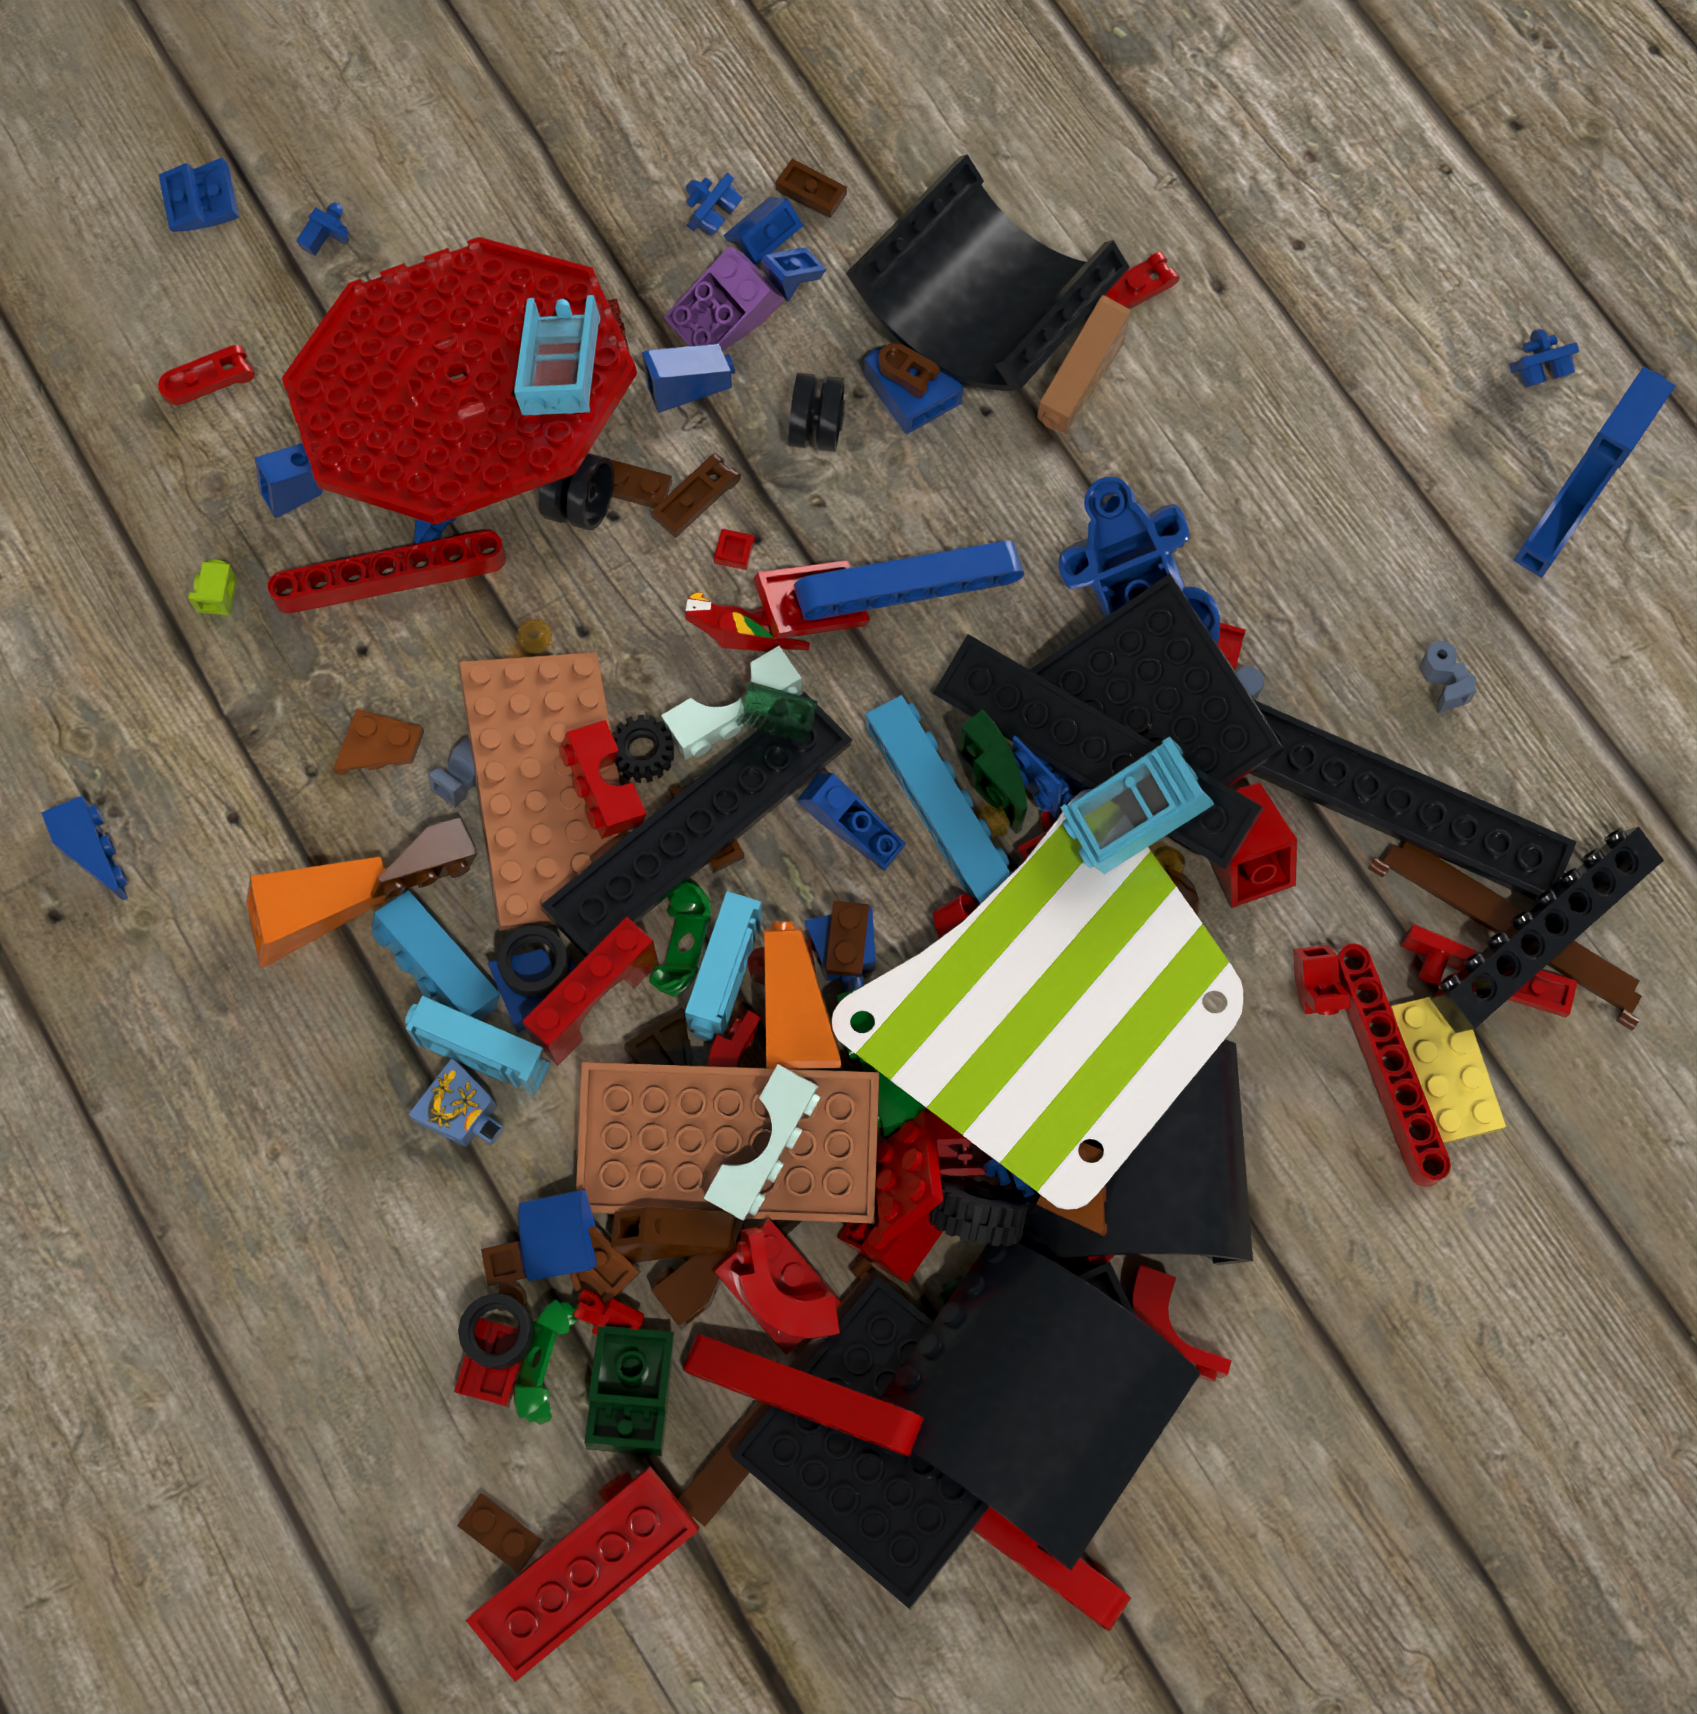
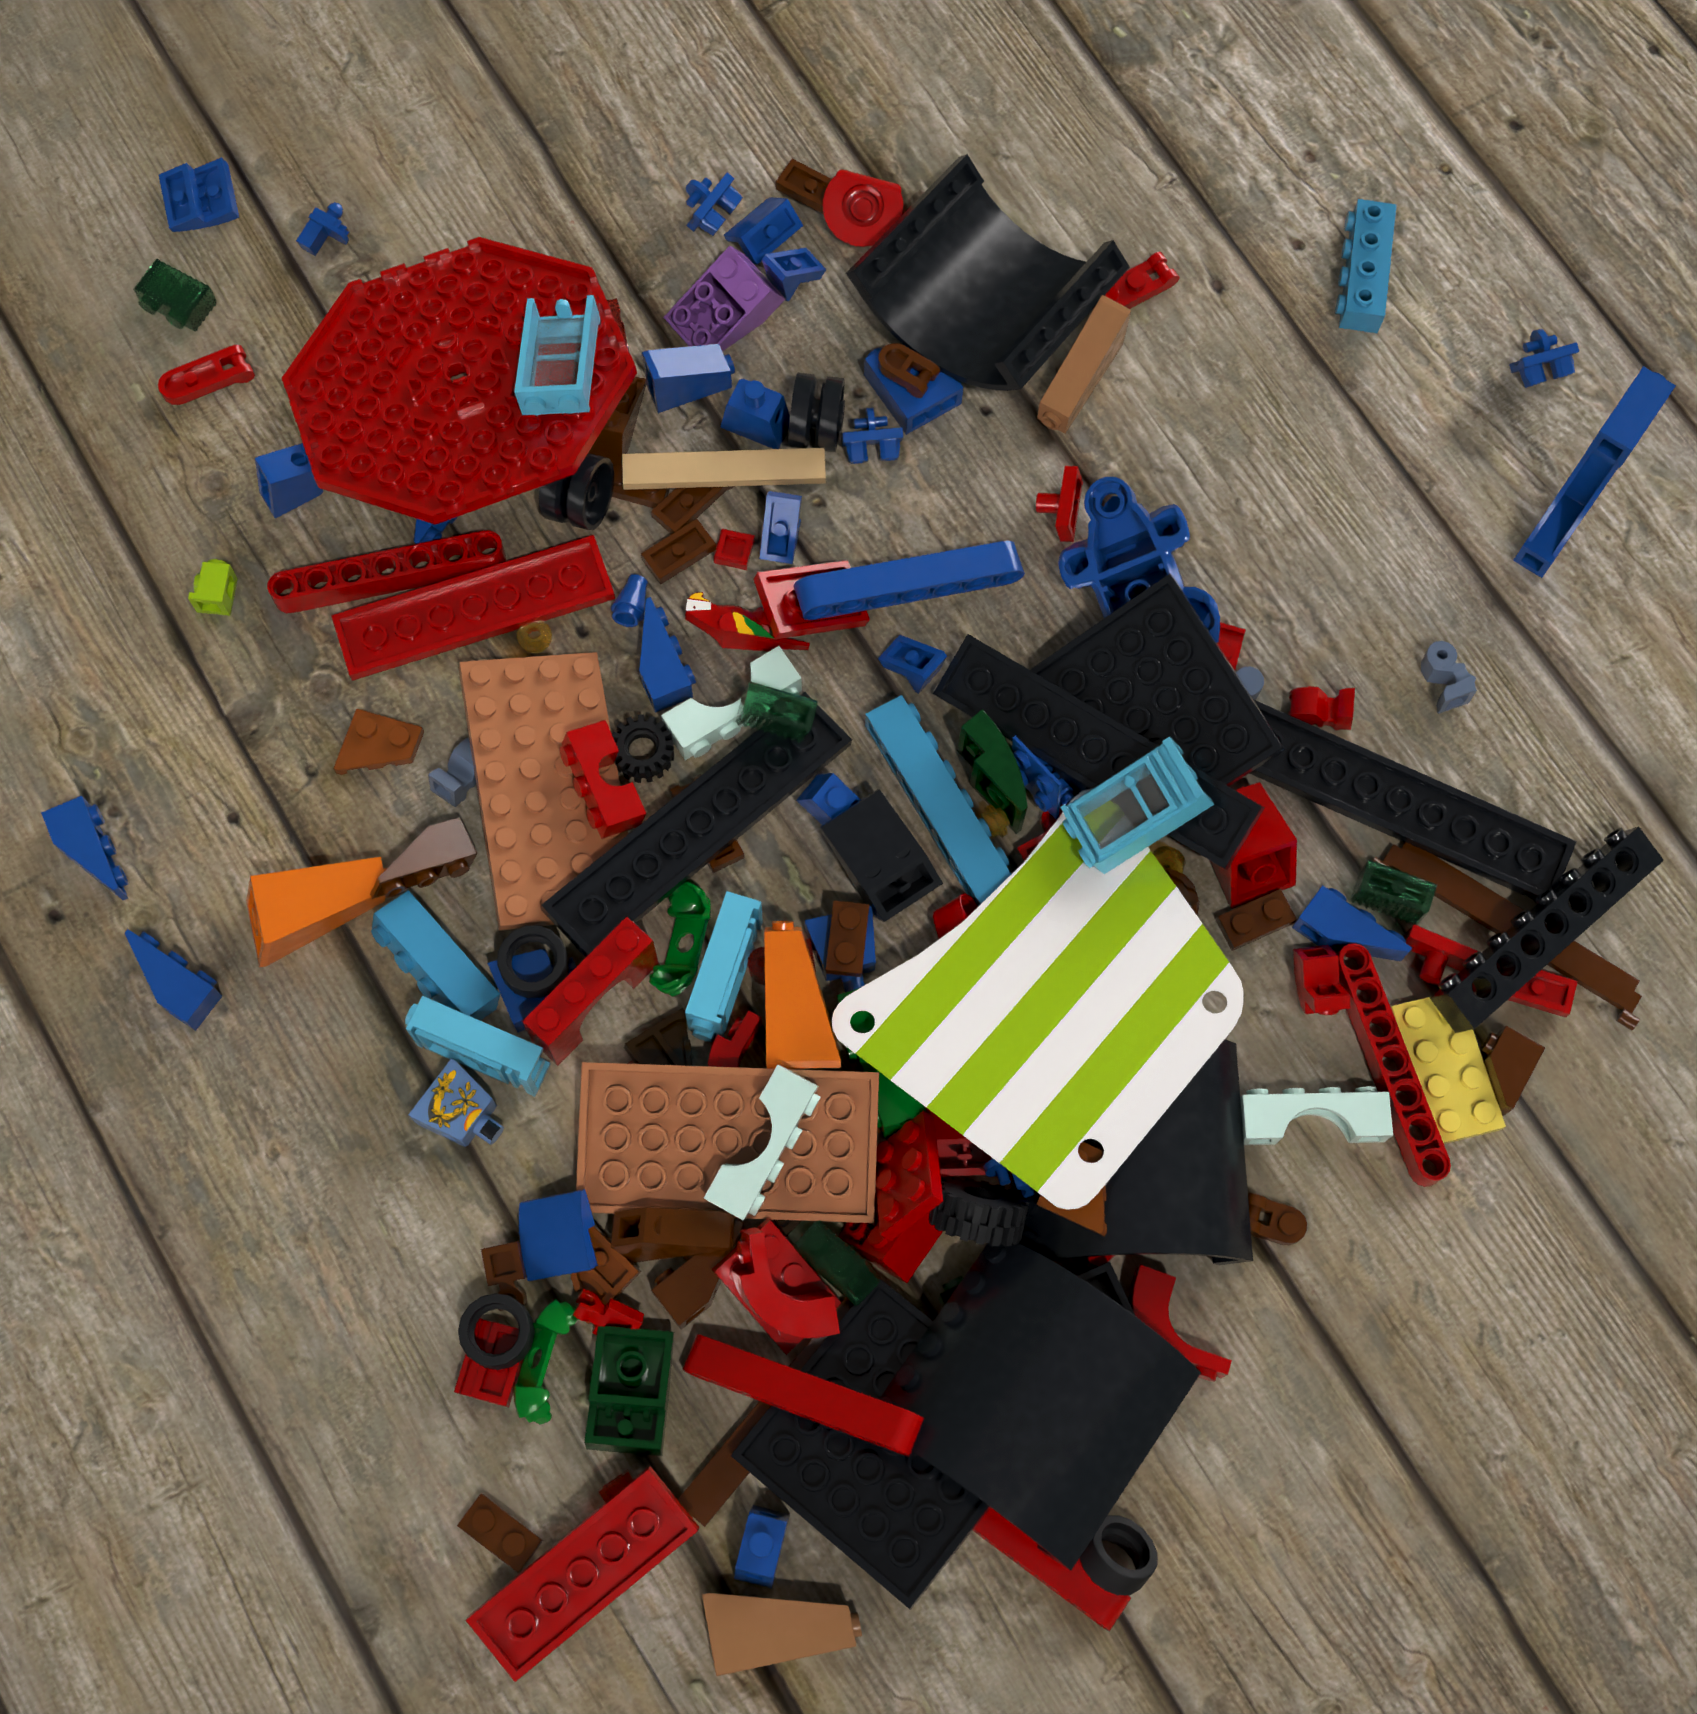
none -> blue slope [125,929,222,1031]
none -> clear green brick [133,258,217,331]
none -> red plate [331,535,615,681]
none -> reddish brown slope [589,376,646,466]
none -> blue cone [611,574,648,627]
none -> tan tile [622,448,826,490]
none -> blue slope [639,597,696,713]
none -> reddish brown plate [641,519,716,585]
none -> medium nougat slope [702,1593,862,1676]
none -> blue torso [721,379,790,449]
none -> blue torso [734,1505,790,1589]
none -> blue slope [759,491,802,564]
none -> clear green brick [794,1221,880,1306]
none -> black slope [820,789,943,922]
none -> red hat [823,169,903,247]
none -> blue hips [841,408,904,464]
none -> blue slope [878,635,947,694]
none -> red tile [1036,466,1083,542]
none -> black tyre [1080,1515,1158,1595]
none -> reddish brown plate [1216,889,1297,951]
none -> light aqua arch [1240,1086,1393,1145]
none -> reddish brown plate [1248,1193,1307,1246]
none -> red leg [1288,686,1355,730]
none -> blue slope [1292,885,1412,961]
none -> dark azure brick [1335,199,1397,333]
none -> clear green brick [1350,860,1437,925]
none -> reddish brown slope [1481,1026,1545,1116]

